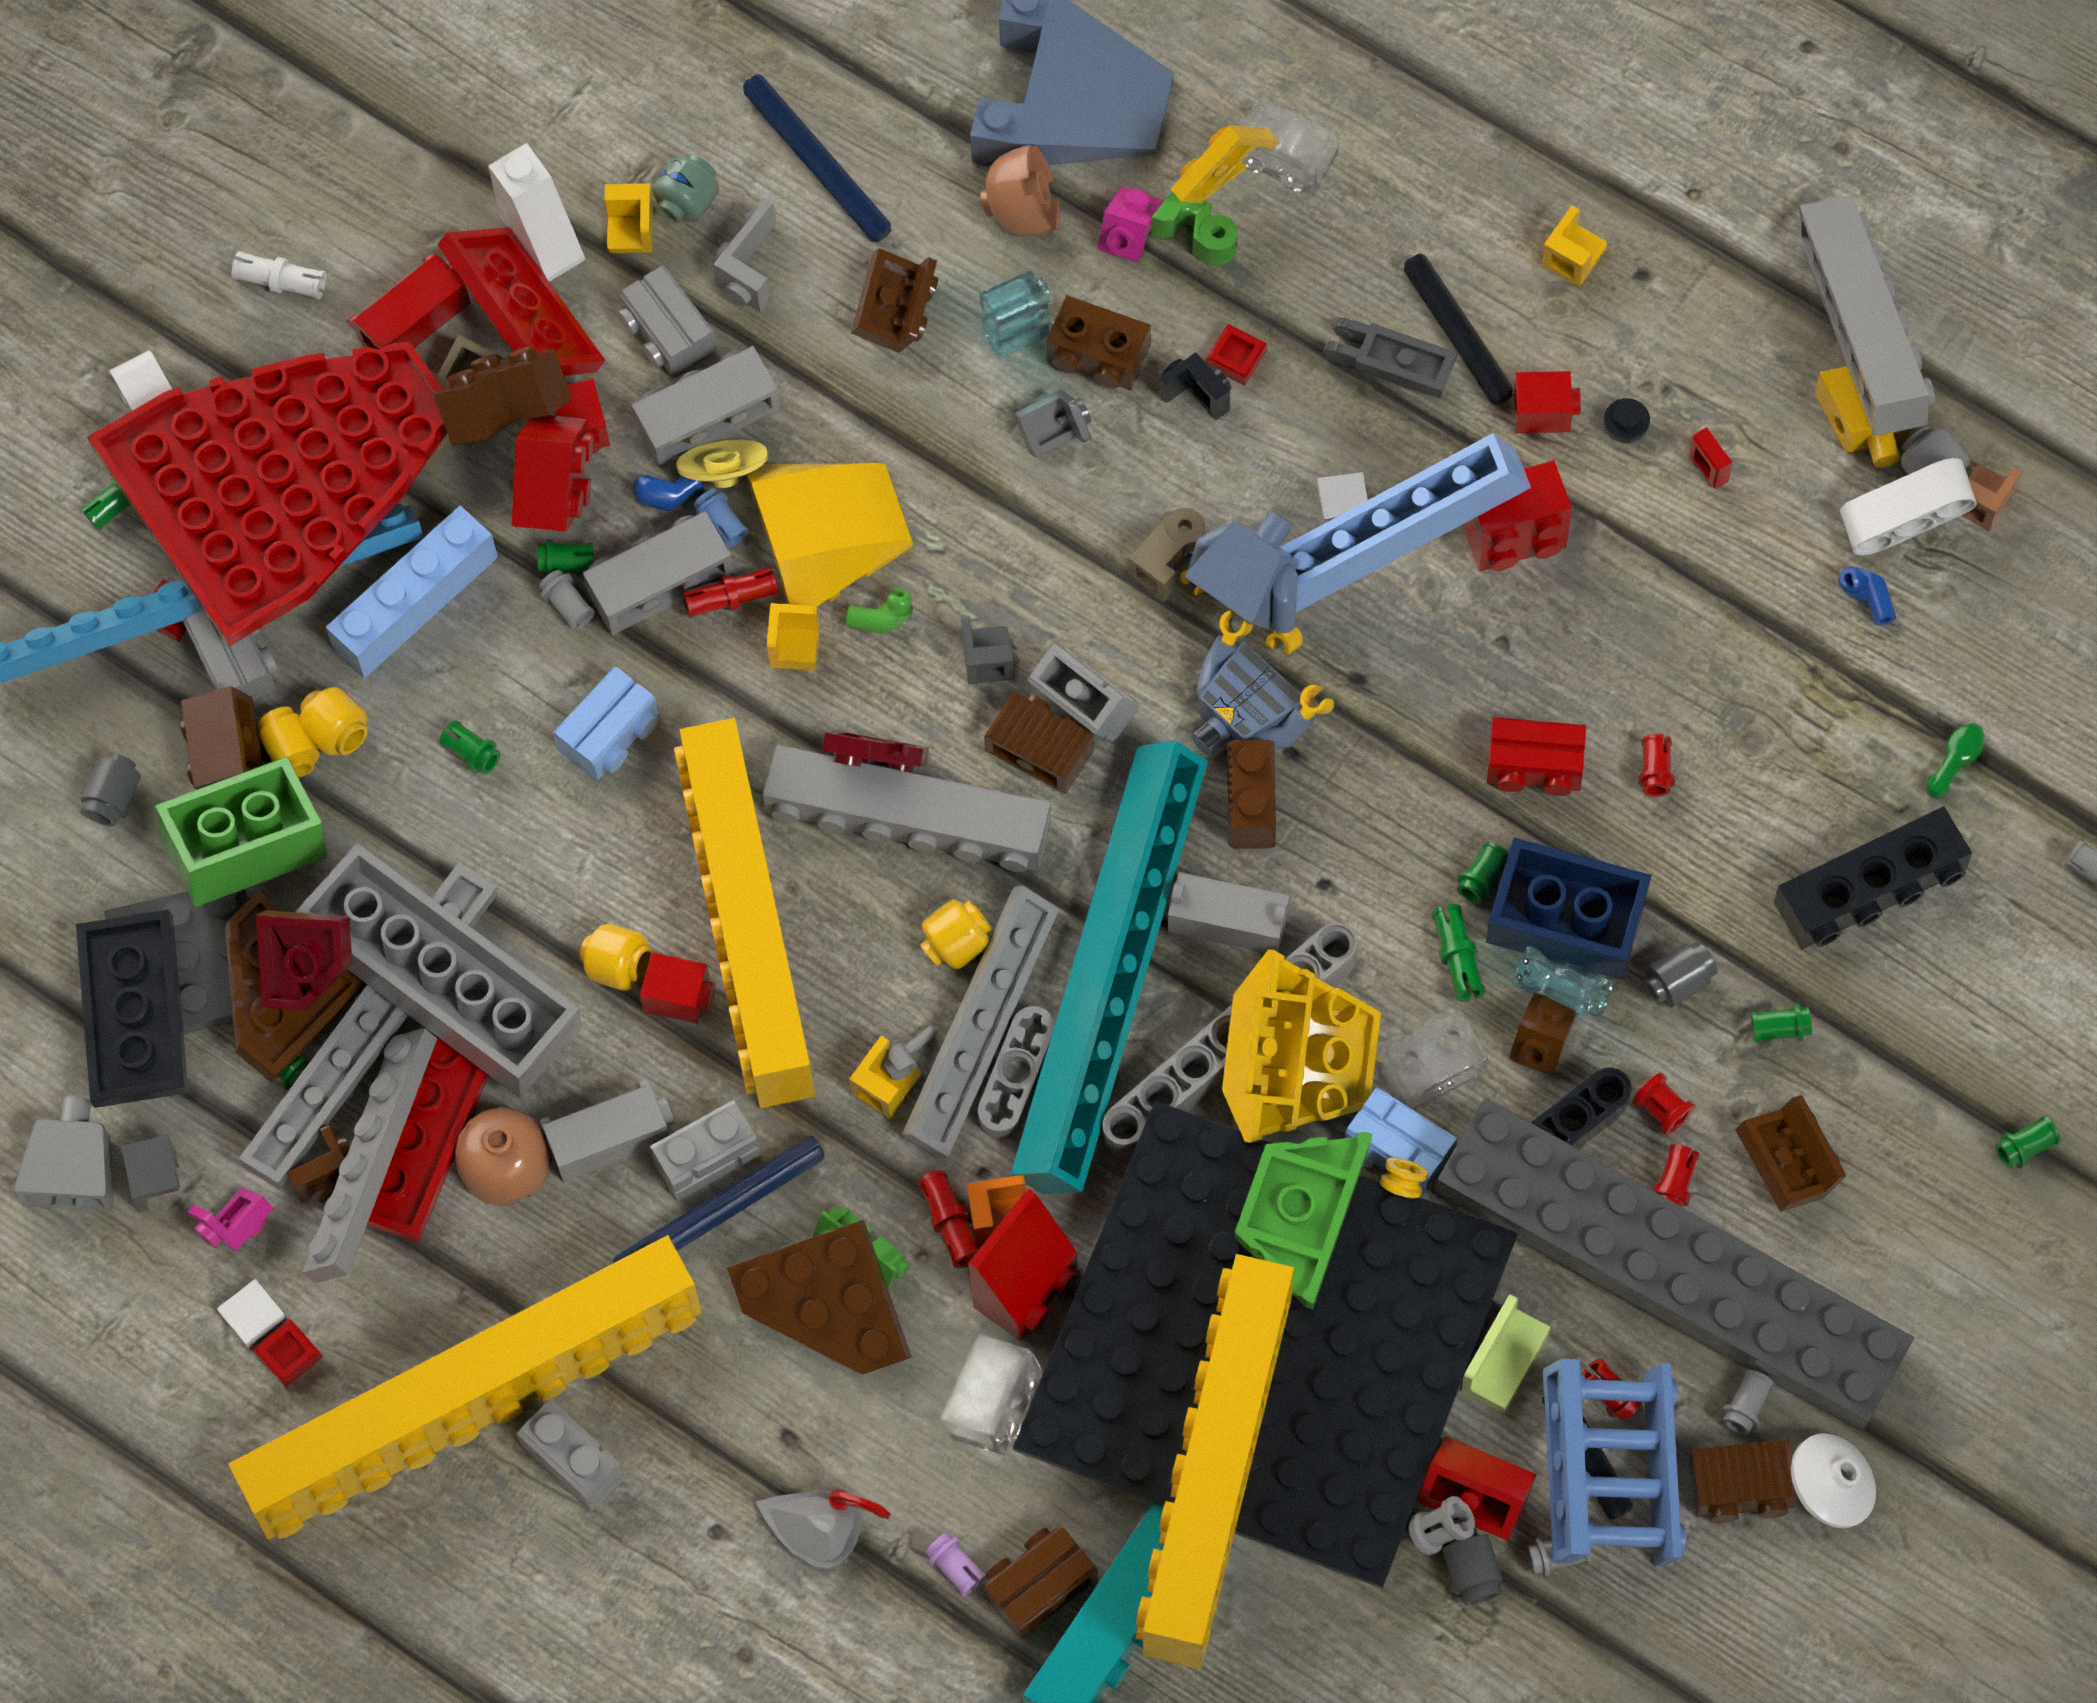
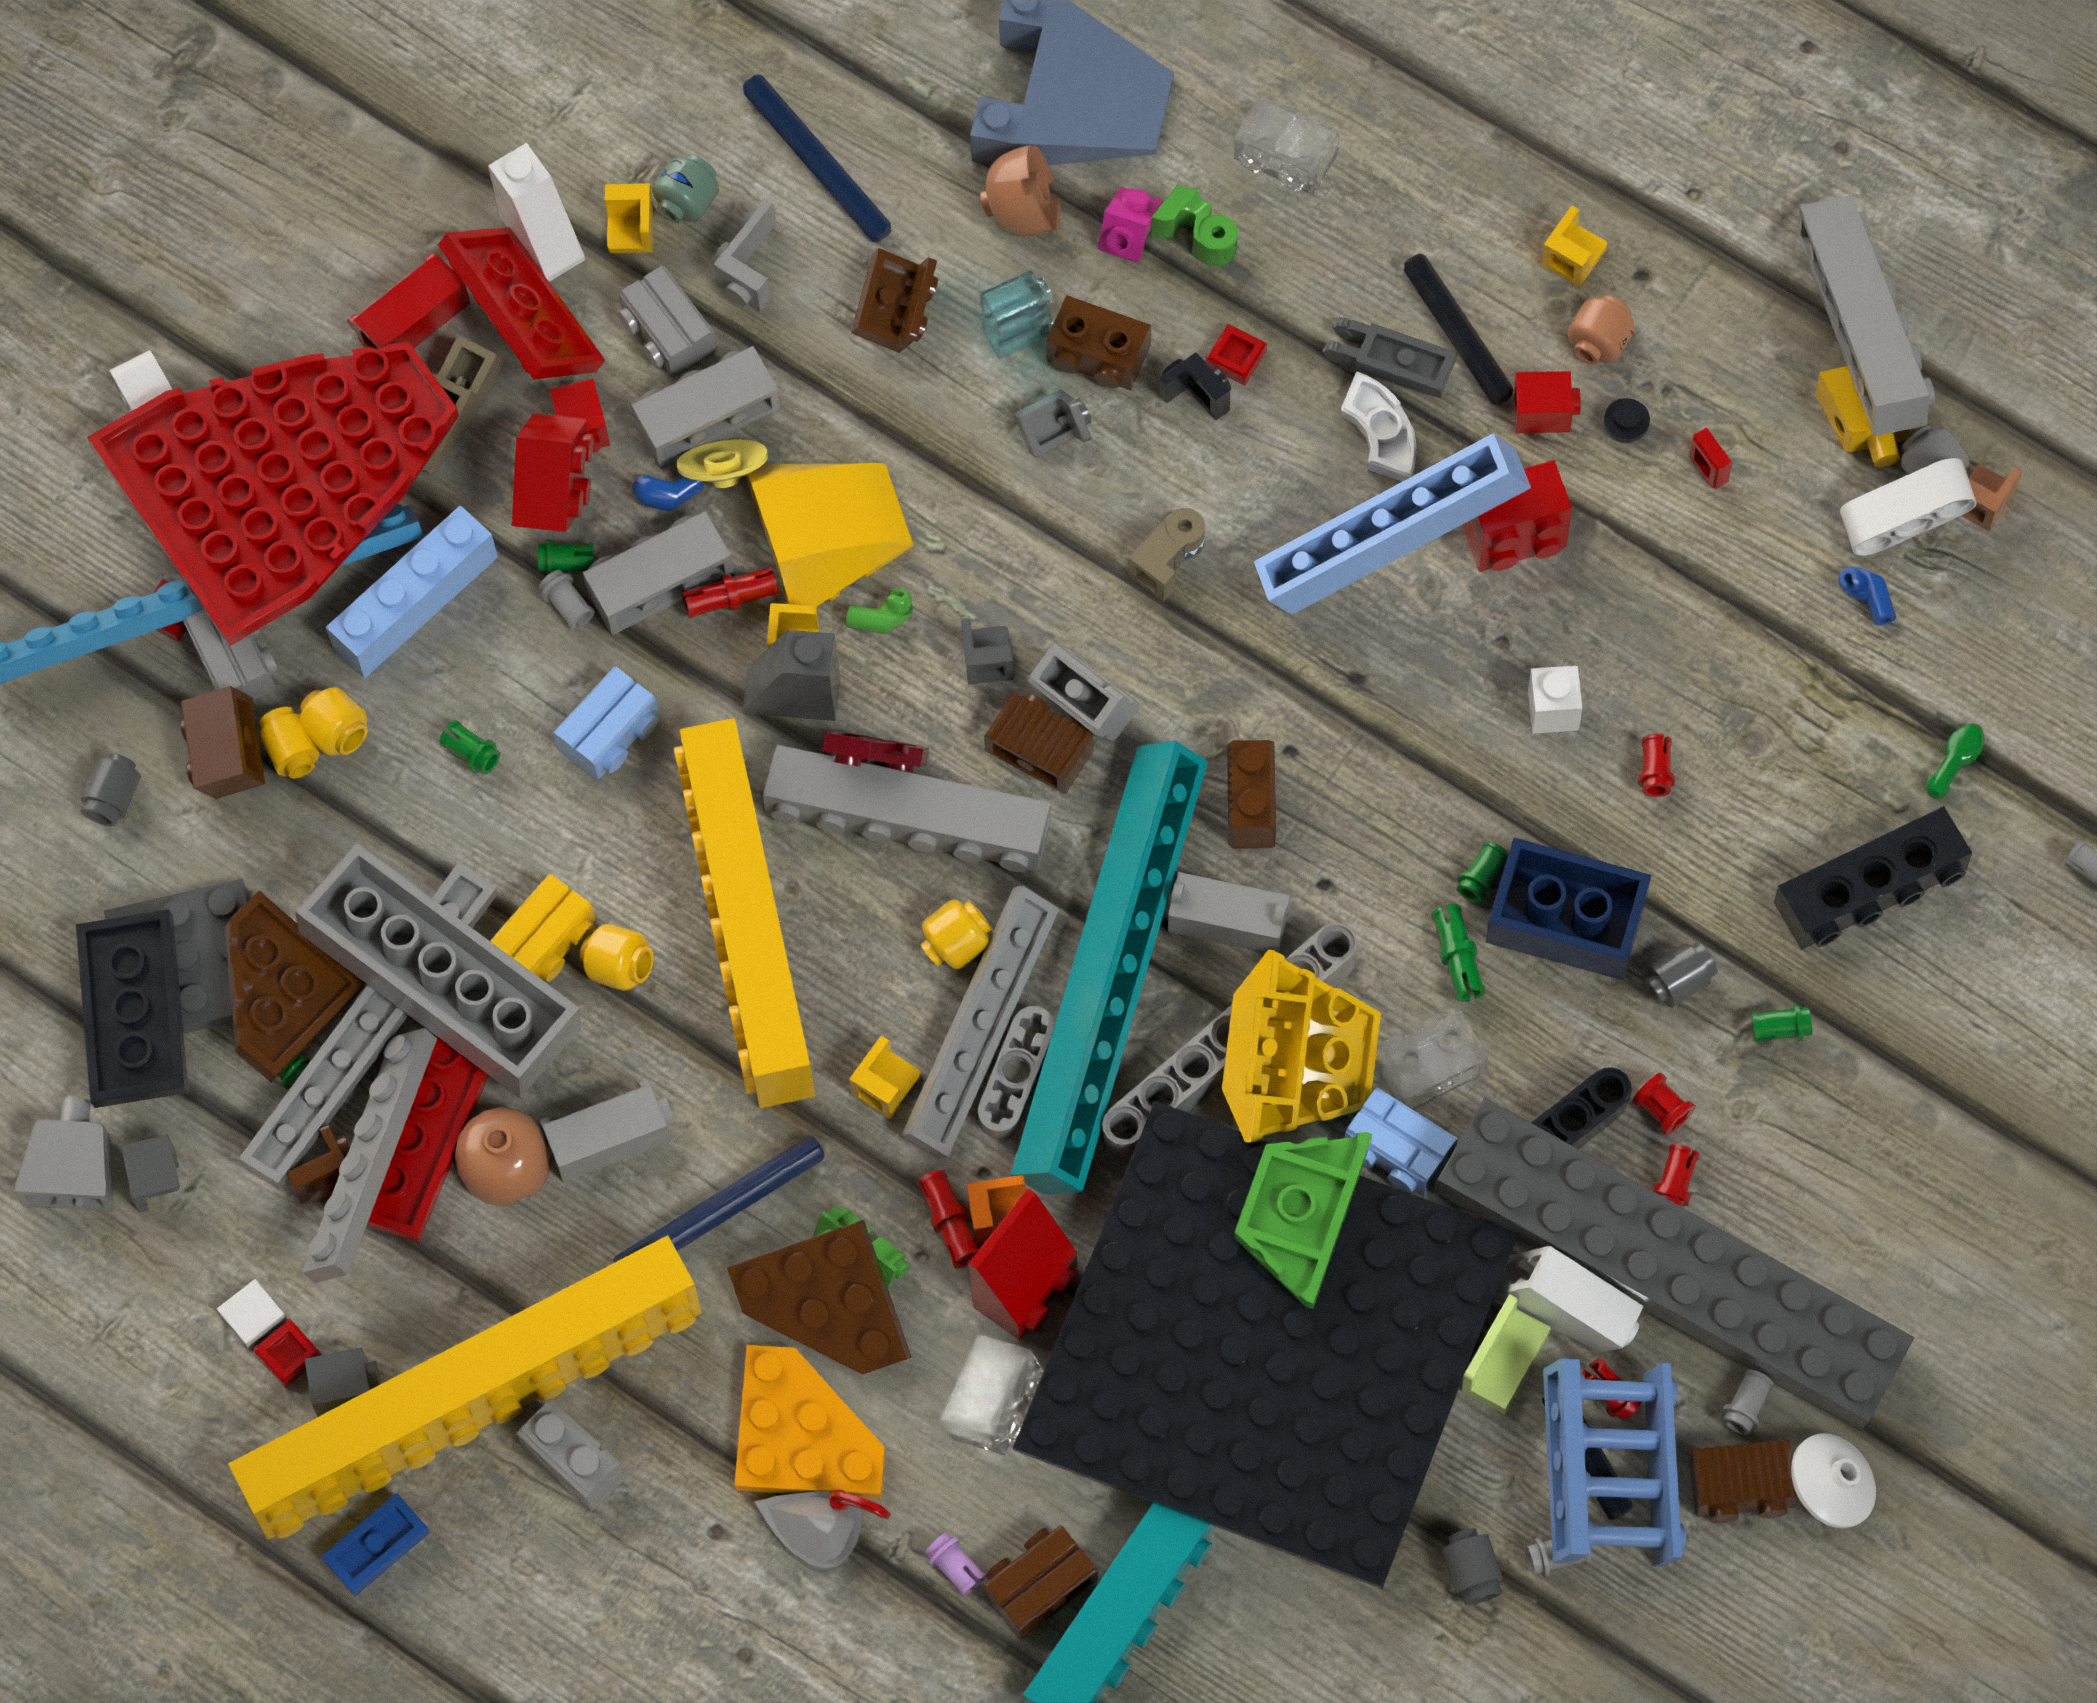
green pin [80,478,132,531] -> none
bright green brick [155,757,327,907] -> none
dark pink bracket [187,1187,274,1251] -> none
white pin [231,251,327,300] -> none
dark red plate [256,910,352,1011] -> none
reddish brown brick [433,346,572,446] -> none
red brick [639,952,716,1024] -> none
light grey brick [650,1100,760,1202] -> none
medium blue pin [694,488,749,549] -> none
light grey hand [883,1026,937,1081] -> none
yellow brick [1135,1254,1294,1670] -> none
yellow wing [1171,125,1280,203] -> none
sand blue torso [1180,509,1303,656] -> none
torso [1192,610,1334,756] -> none
white tile [1317,472,1368,524] -> none
yellow bush [1379,1158,1428,1198] -> none
light grey bush [1409,1496,1475,1555] -> none
red brick [1417,1436,1537,1541] -> none
red brick [1487,717,1587,796] -> none
reddish brown bracket [1509,992,1579,1075] -> none
clear light blue animal [1512,946,1614,1017] -> none
reddish brown bracket [1735,1095,1846,1212] -> none
green pin [1996,1116,2061,1169] -> none
none -> dark grey brick [304,1347,381,1417]
none -> blue plate [321,1493,430,1597]
none -> yellow brick [490,874,596,982]
none -> light orange plate [734,1345,885,1499]
none -> dark grey slope [743,630,841,721]
none -> white tile [1340,371,1416,482]
none -> white slope [1493,1246,1644,1352]
none -> white brick [1528,666,1582,734]
none -> nougat head [1567,295,1635,365]

